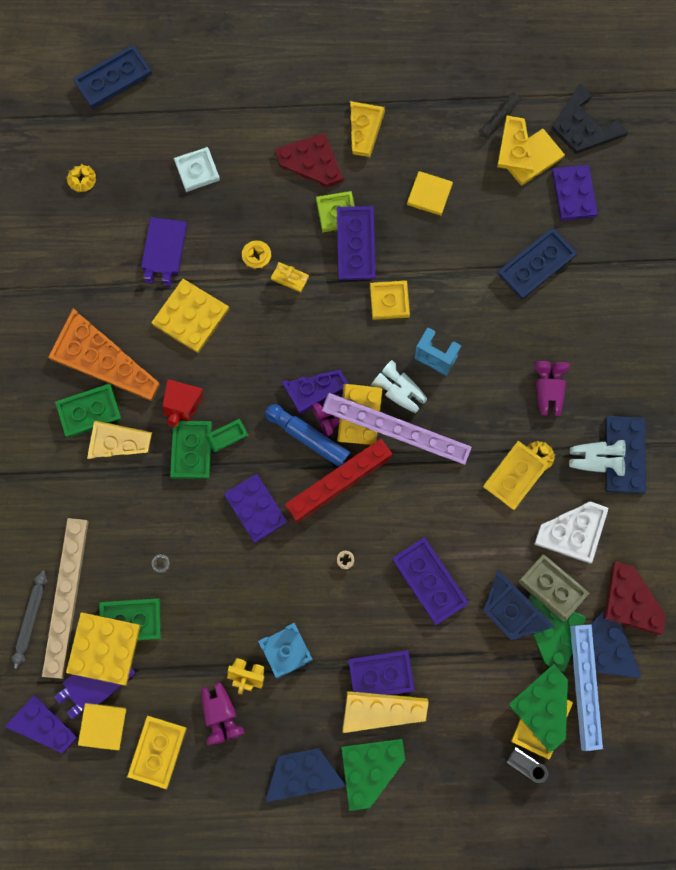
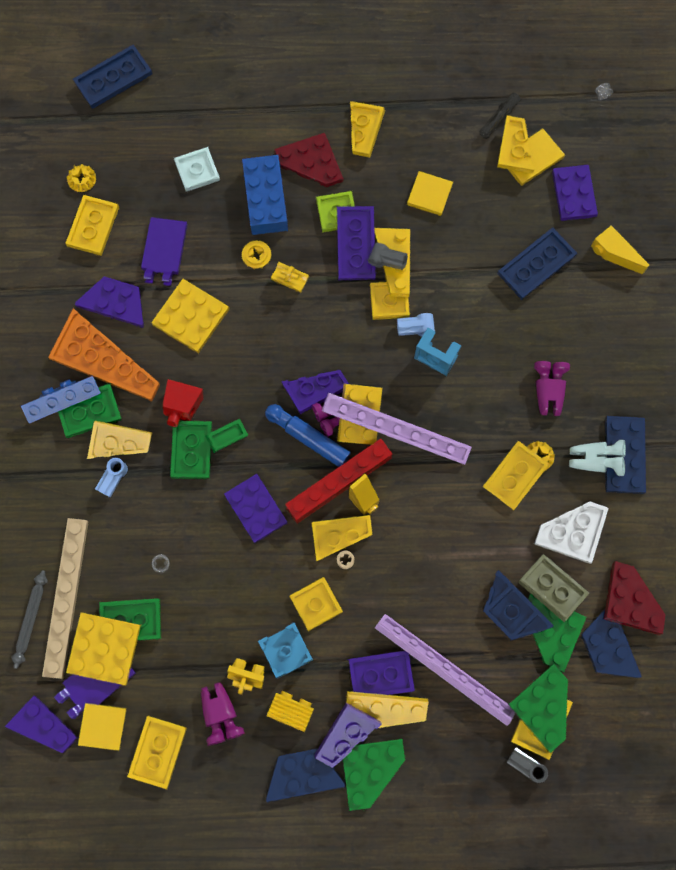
light aqua piece [370,360,427,413] -> none
dark purple plate [392,537,469,626] -> none
black wing [552,84,628,154] -> none
light blue plate [570,625,603,751] -> none
none -> bracket [21,376,101,423]
none -> yellow plate [65,195,119,256]
none -> dark purple wing [75,276,144,328]
none -> light blue piece [95,458,128,498]
none -> blue brick [242,155,288,235]
none -> yellow brick [267,691,314,732]
none -> yellow tile [290,577,343,631]
none -> yellow wing [312,515,372,561]
none -> wing [314,703,382,768]
none -> yellow slope [349,474,379,515]
none -> dark grey piece [368,243,408,270]
none -> yellow wing [374,228,410,297]
none -> lavender tile [375,614,515,726]
none -> light blue piece [397,313,435,336]
none -> yellow slope [591,226,649,274]
none -> clear bush [595,83,613,100]

